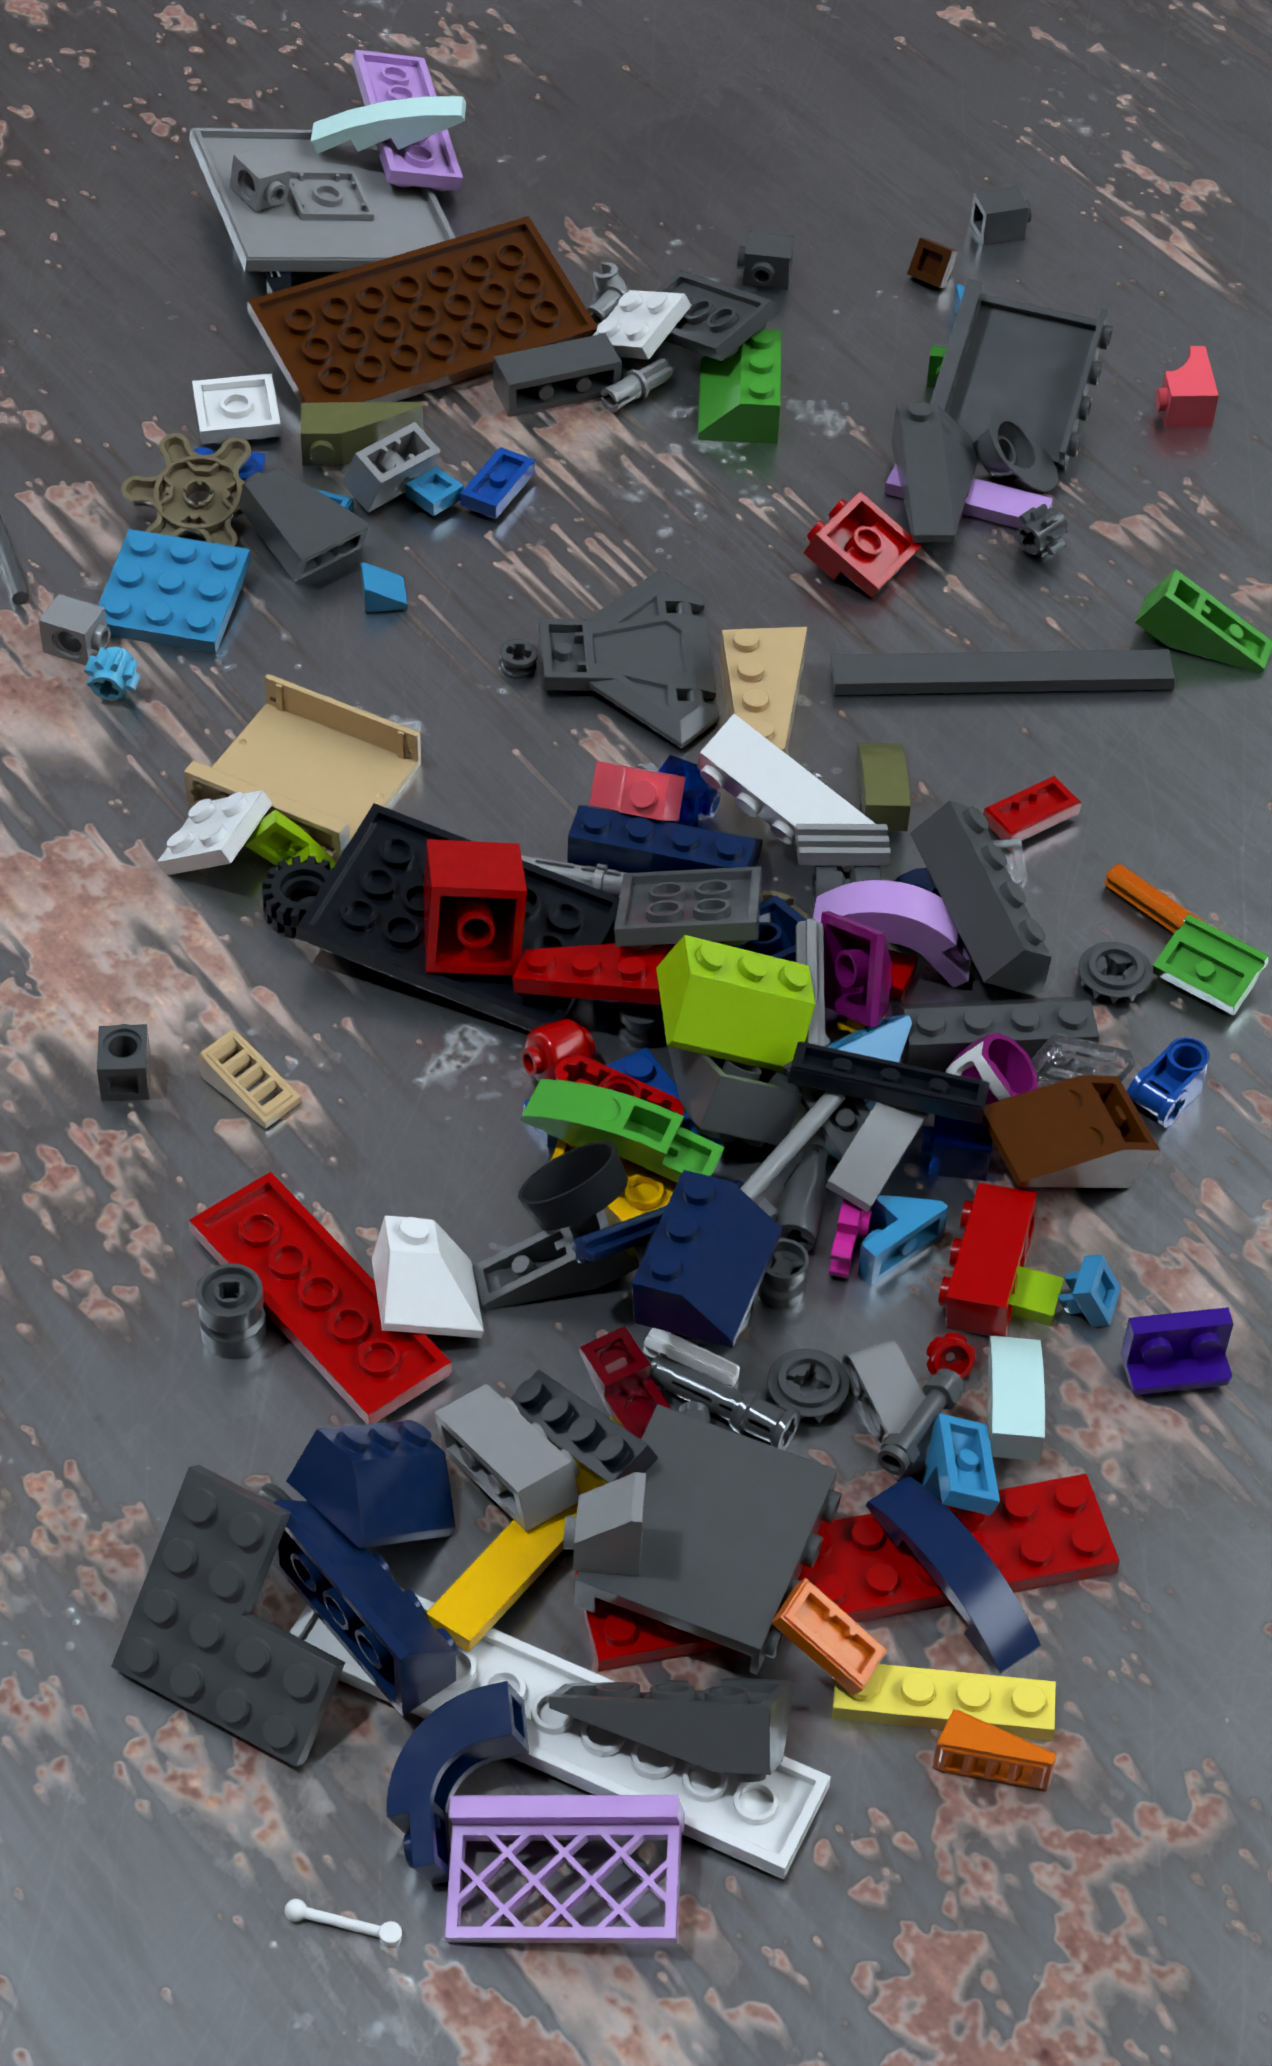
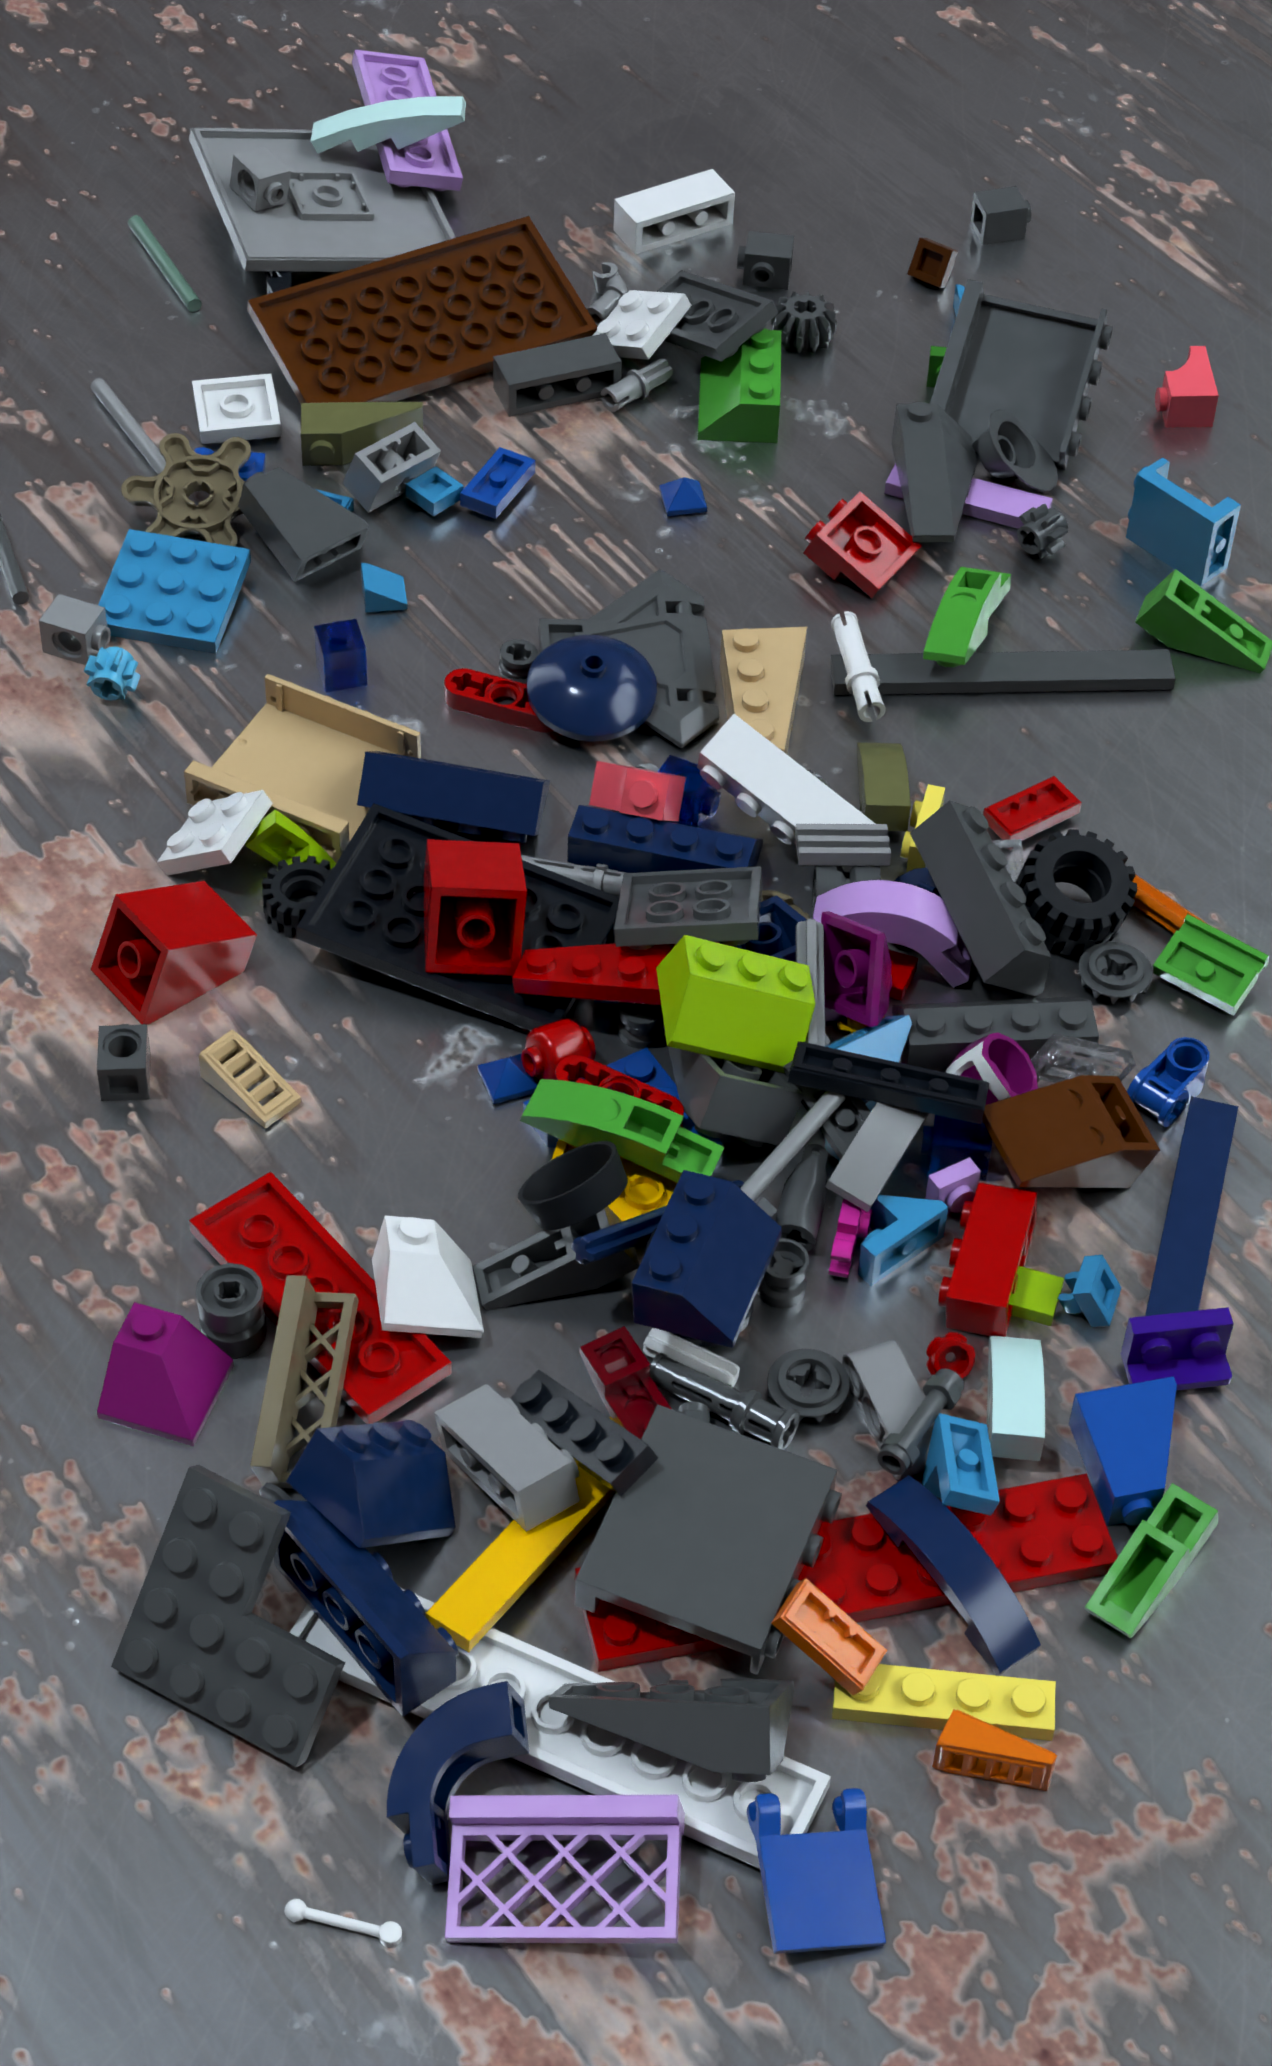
light grey slope [563,1472,646,1576] -> none
none -> red slope [90,881,257,1024]
none -> light grey bar [91,378,166,474]
none -> magenta slope [97,1302,234,1447]
none -> sand green bar [128,215,202,312]
none -> dark tan fence [250,1275,359,1489]
none -> clear blue brick [314,619,368,692]
none -> dark blue slope [357,751,550,843]
none -> red beam [444,668,554,733]
none -> blue slope [478,1054,537,1104]
none -> dark blue dish [527,635,657,741]
none -> white brick [613,169,735,255]
none -> blue slope [659,477,707,516]
none -> blue flag [747,1788,886,1954]
none -> dark grey gear [771,291,837,353]
none -> white pin [831,611,886,722]
none -> light yellow plate [900,784,945,873]
none -> bright green slope [923,567,1011,667]
none -> lavender plate [925,1157,981,1214]
none -> black tyre [1015,829,1137,956]
none -> blue slope [1069,1376,1177,1526]
none -> bright green slope [1085,1483,1218,1638]
none -> dark azure panel [1126,458,1241,586]
none -> dark blue tile [1145,1096,1239,1316]

